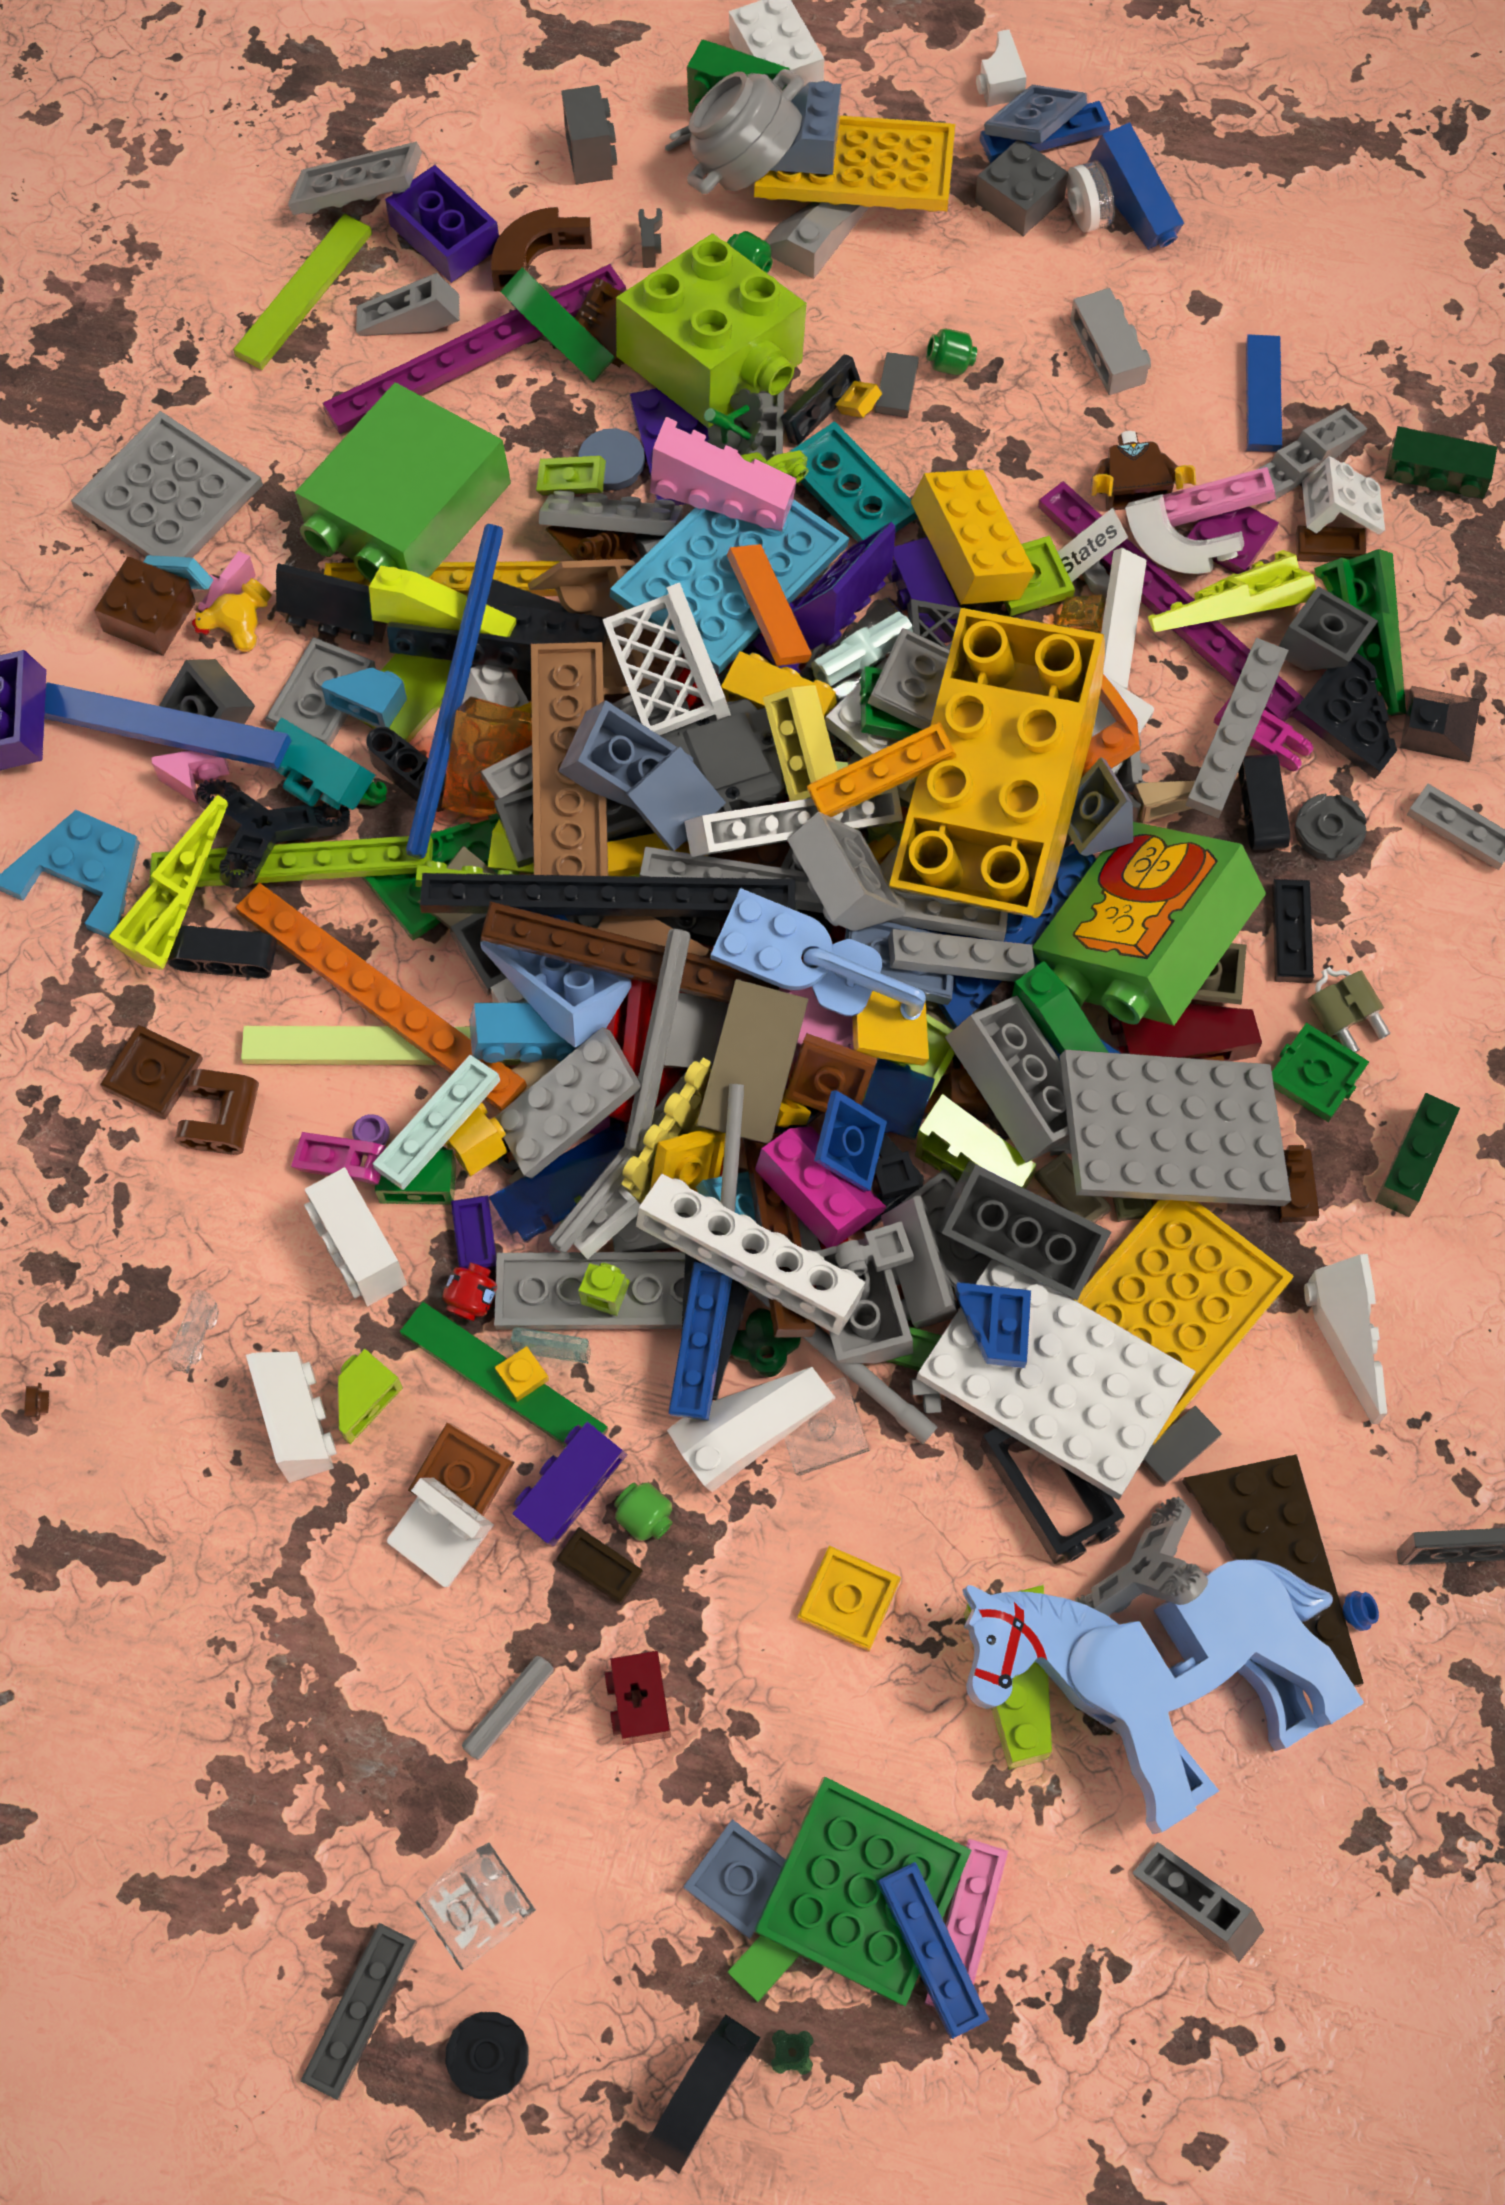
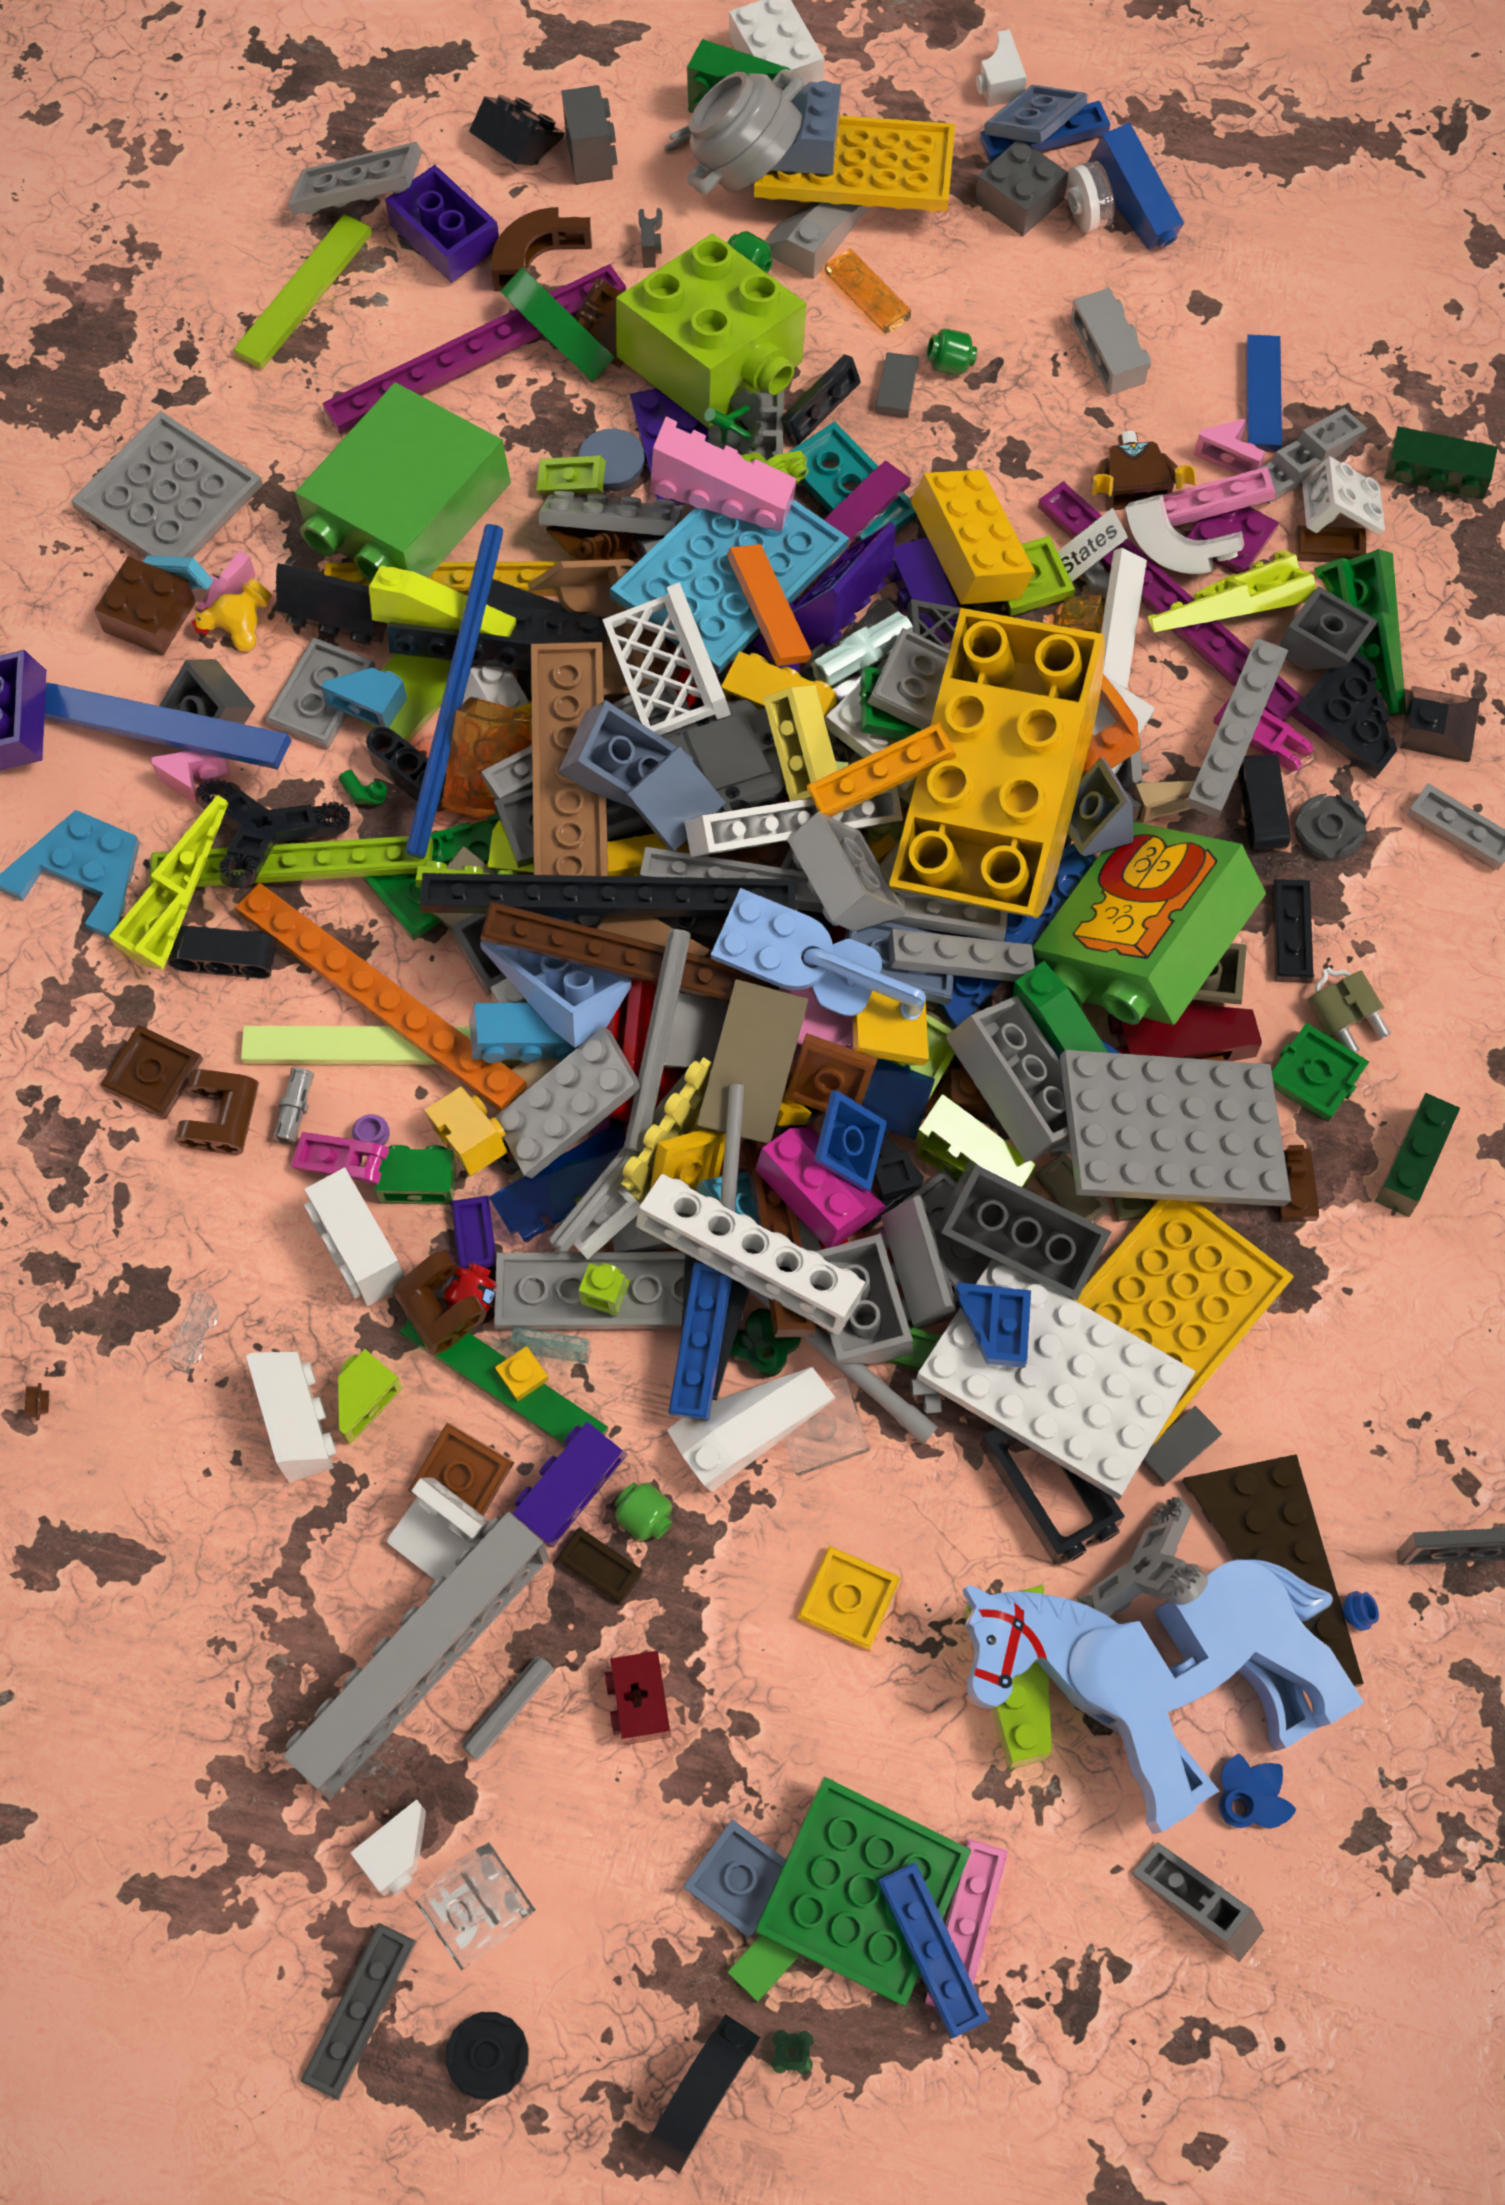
teal piece [273,717,376,810] -> none
light grey slope [356,273,459,336] -> none
light aqua plate [372,1055,501,1190] -> none
yellow plate [835,381,882,418] -> none
light grey plate [835,1221,914,1276] -> none
white wedge [1304,1254,1387,1424] -> none
none -> light grey pin [272,1067,314,1145]
none -> light grey brick [283,1511,549,1801]
none -> white slope [350,1799,426,1897]
none -> reddish brown connector [392,1250,487,1355]
none -> black slope [469,95,565,166]
none -> magenta tile [822,460,911,572]
none -> clear yellow plate [825,248,911,335]
none -> bright pink slope [1194,419,1266,474]
none -> blue plate [1218,1754,1296,1829]

